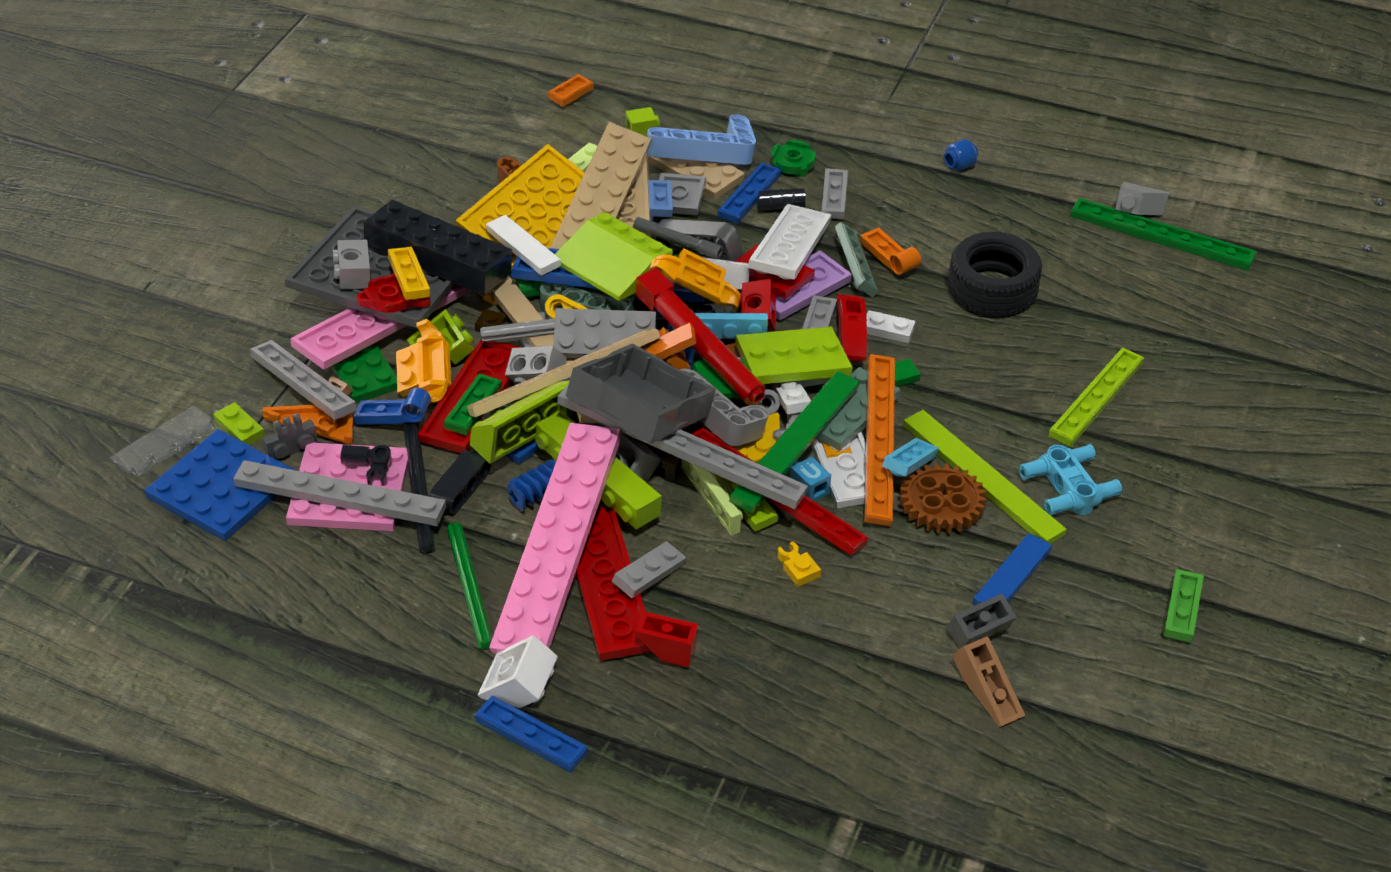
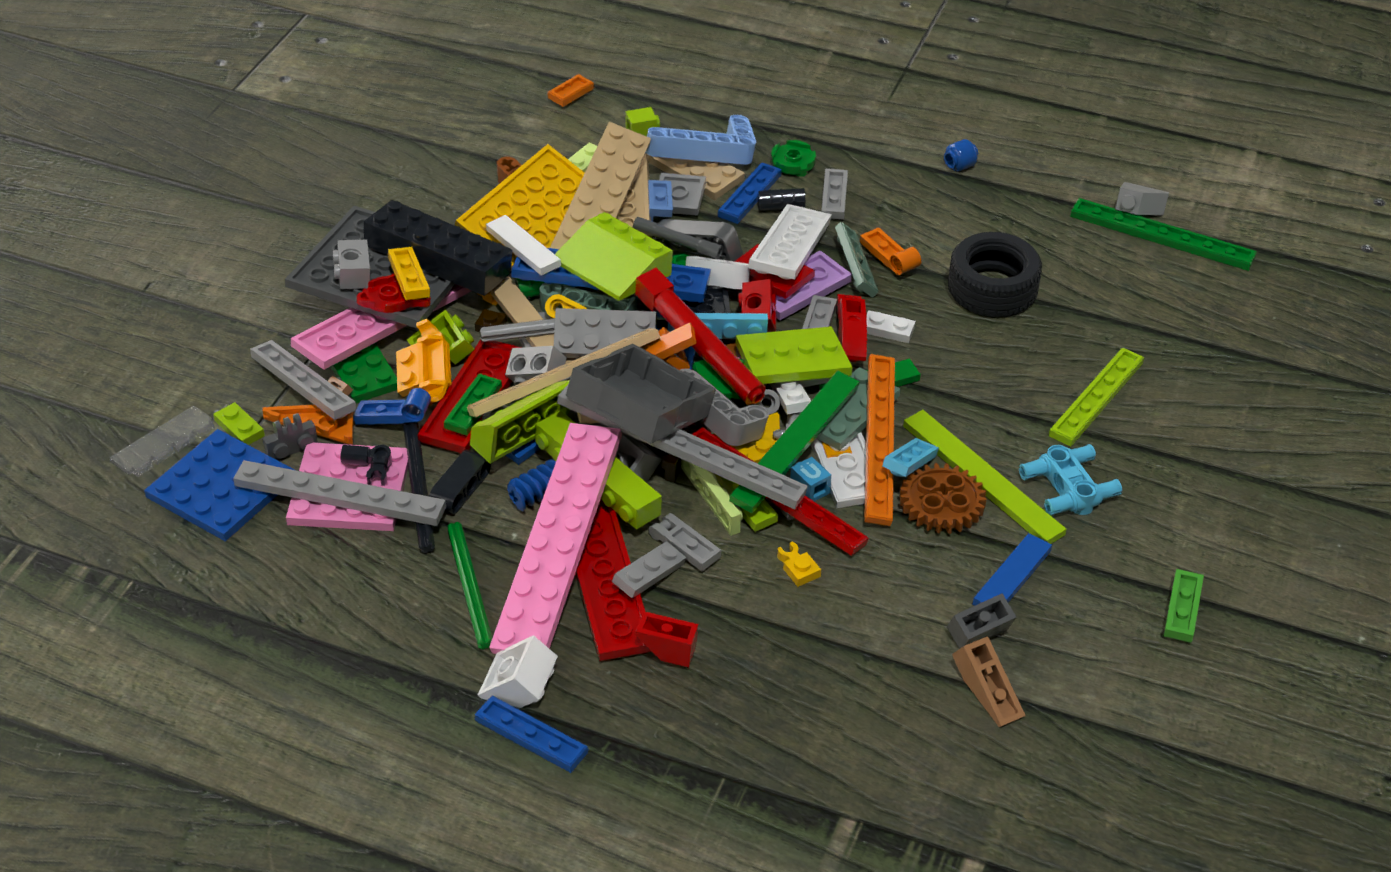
light orange plate [650,248,741,312] -> none
none -> light grey plate [648,513,721,571]

